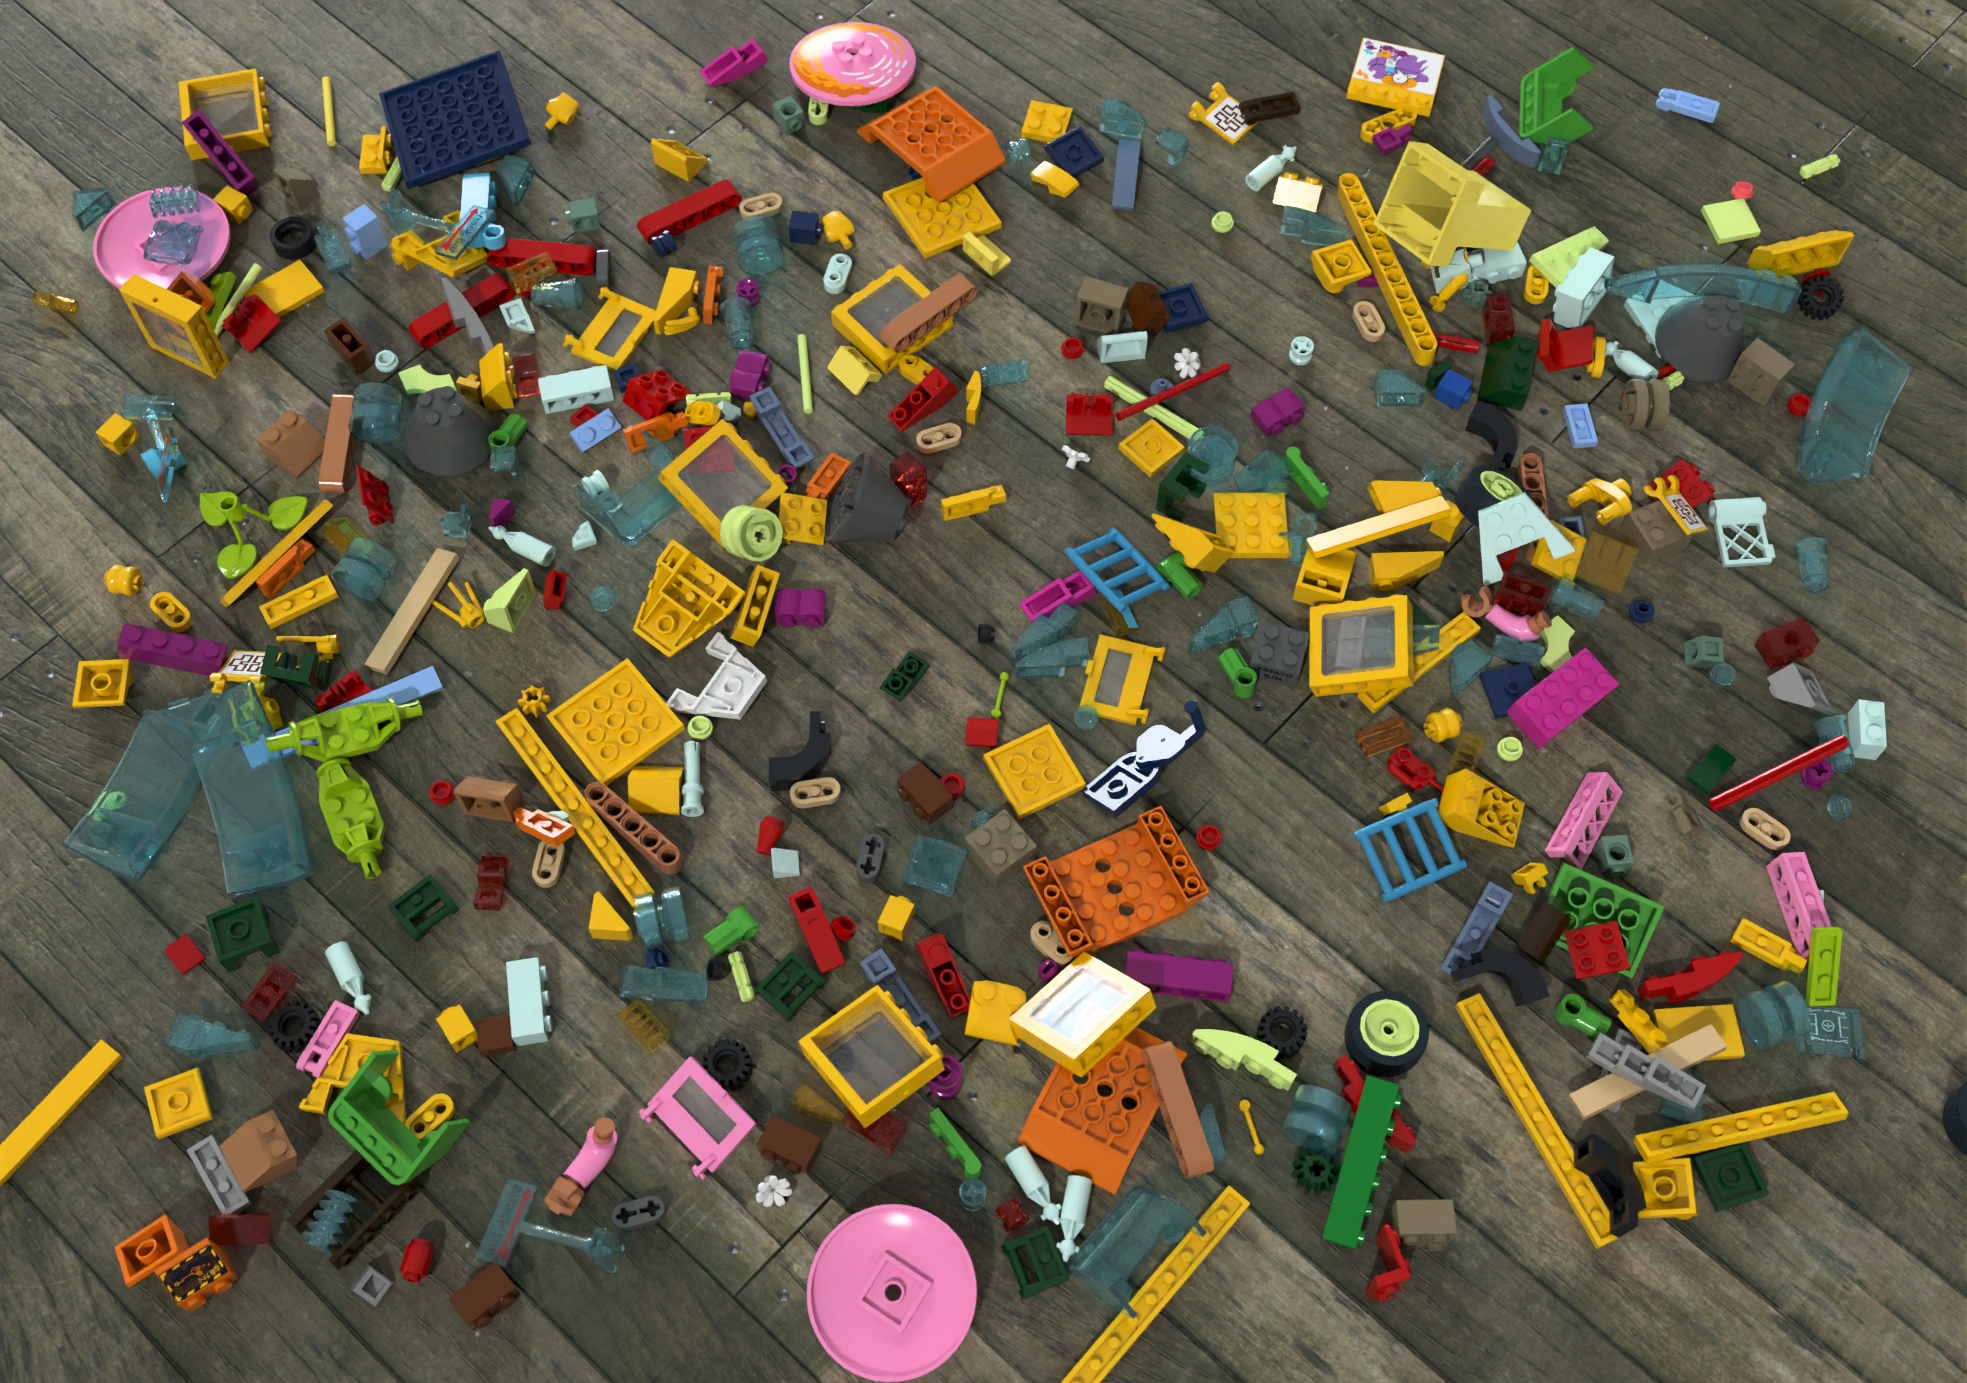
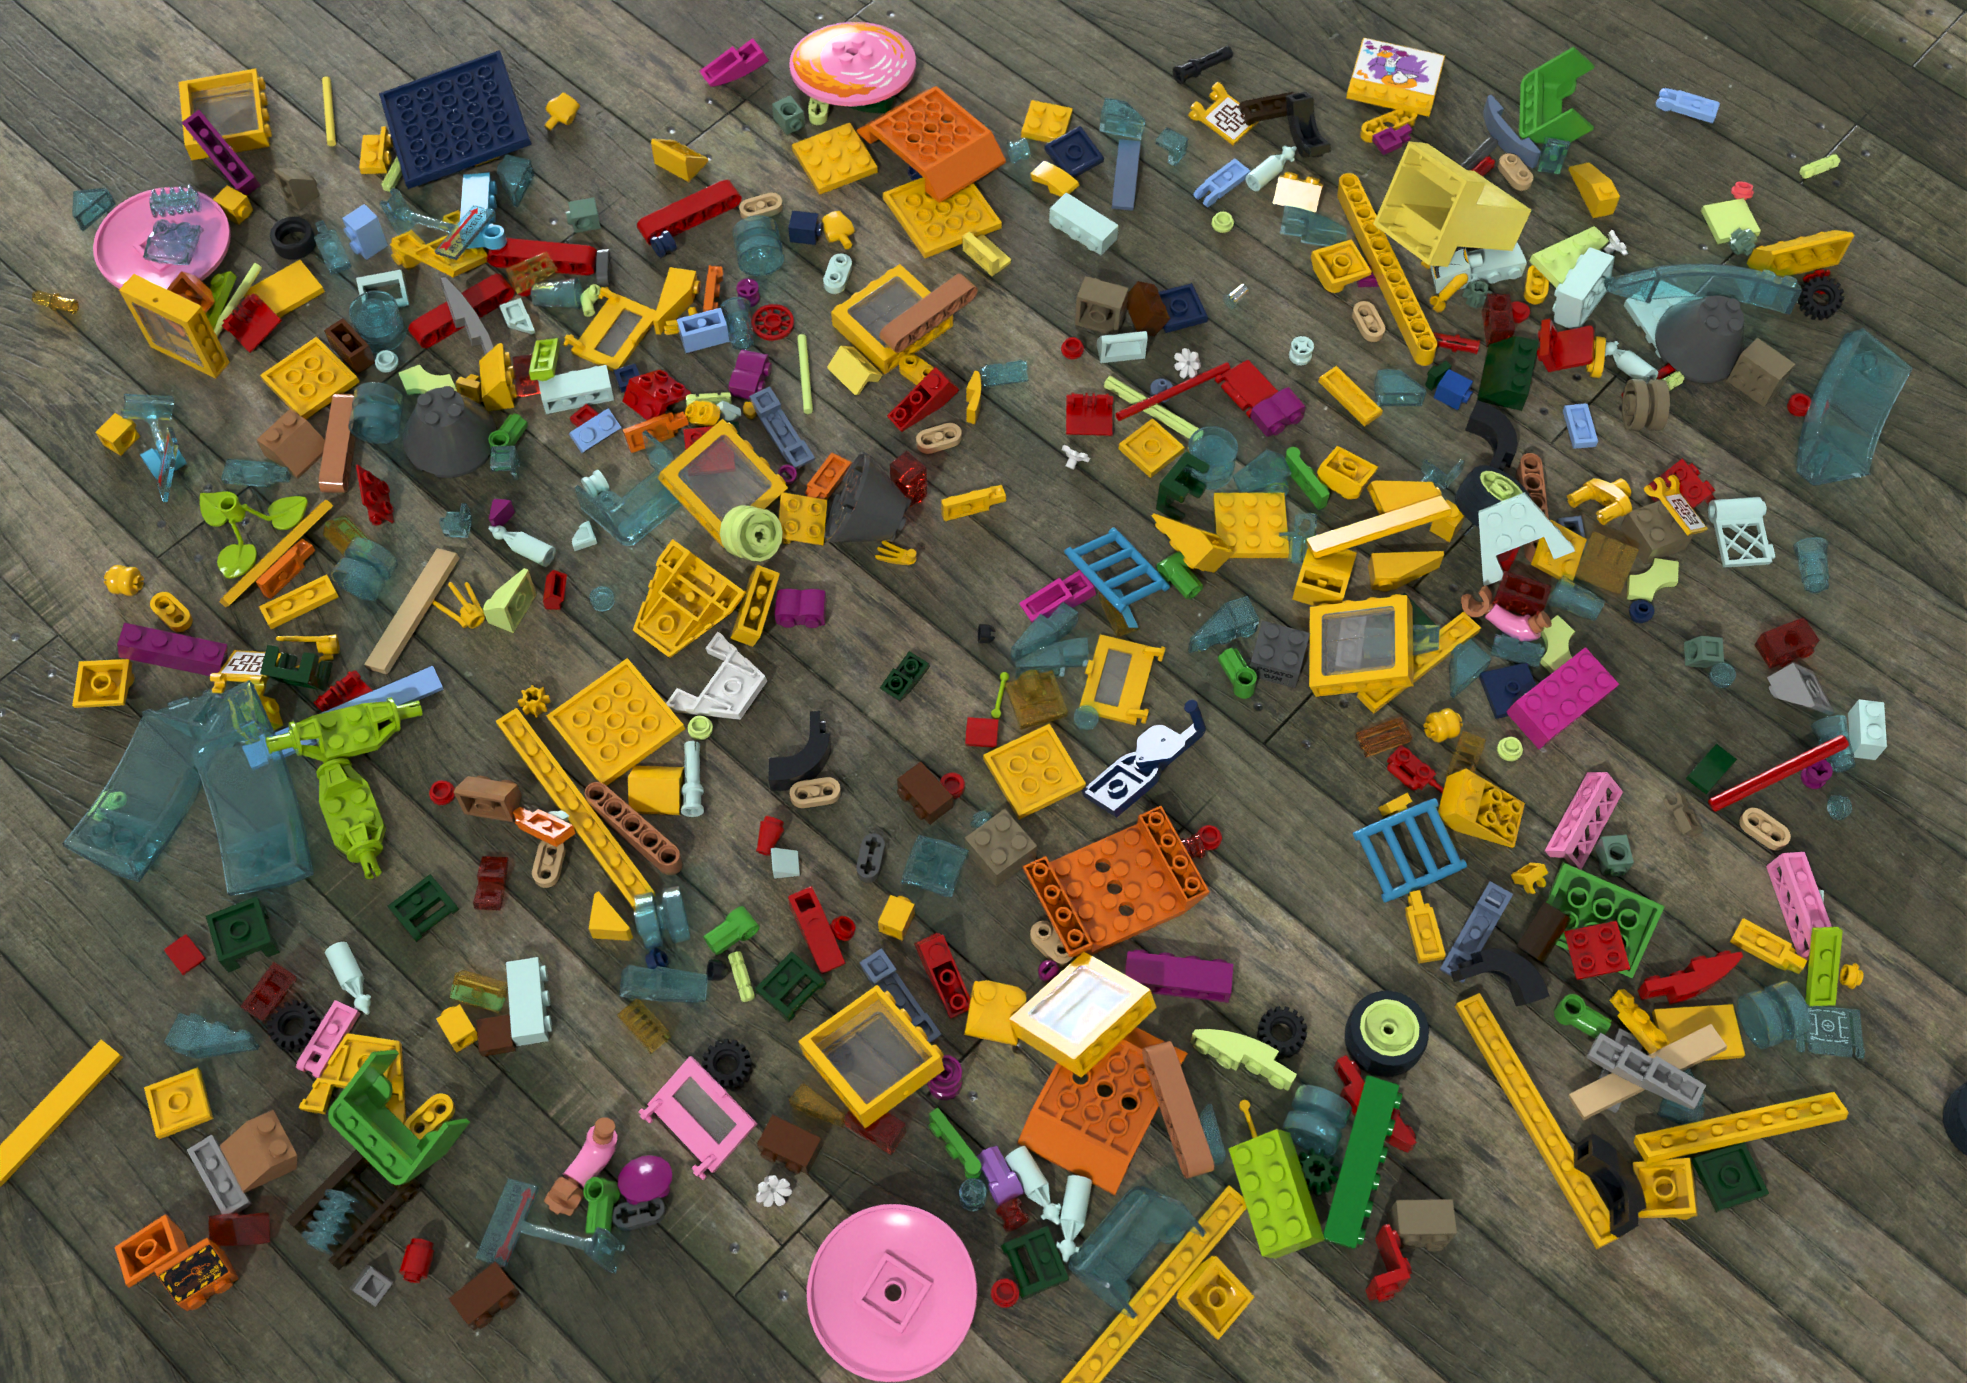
none -> clear light blue hinge [221,459,291,487]
none -> yellow plate [260,337,359,419]
none -> clear light blue wheel [349,290,406,353]
none -> light aqua tile [356,269,410,314]
none -> clear yellow slope [449,970,508,1013]
none -> lime plate [529,338,560,381]
none -> yellowish green arm [580,284,601,317]
none -> bright green piece [583,1177,621,1236]
none -> magenta dish [618,1155,672,1205]
none -> light blue brick [677,308,730,353]
none -> red wheel [751,304,794,341]
none -> yellow plate [792,122,878,195]
none -> yellow piece [875,541,917,565]
none -> medium lavender piece [976,1146,1024,1206]
none -> red plate [991,1278,1019,1308]
none -> clear yellow plate [1005,669,1068,730]
none -> light aqua brick [1049,192,1118,255]
none -> black pin [1173,45,1233,84]
none -> yellow slope [1176,1256,1254,1340]
none -> clear red wheel [1180,833,1205,859]
none -> light blue hinge [1193,159,1251,207]
none -> red piece [1214,360,1279,418]
none -> clear light blue piece [1223,284,1249,309]
none -> lime brick [1228,1129,1325,1259]
none -> black arch [1286,92,1331,158]
none -> yellow slope [1317,446,1378,499]
none -> yellow plate [1318,366,1383,427]
none -> yellow hinge [1405,890,1446,963]
none -> tan plate [1498,153,1533,191]
none -> red plate [1507,301,1530,323]
none -> yellow slope [1568,163,1620,218]
none -> white plant [1603,230,1628,256]
none -> yellowish green tile [1627,558,1679,603]
none -> sand green gear [1728,228,1758,256]
none -> yellow plate [1839,963,1863,989]

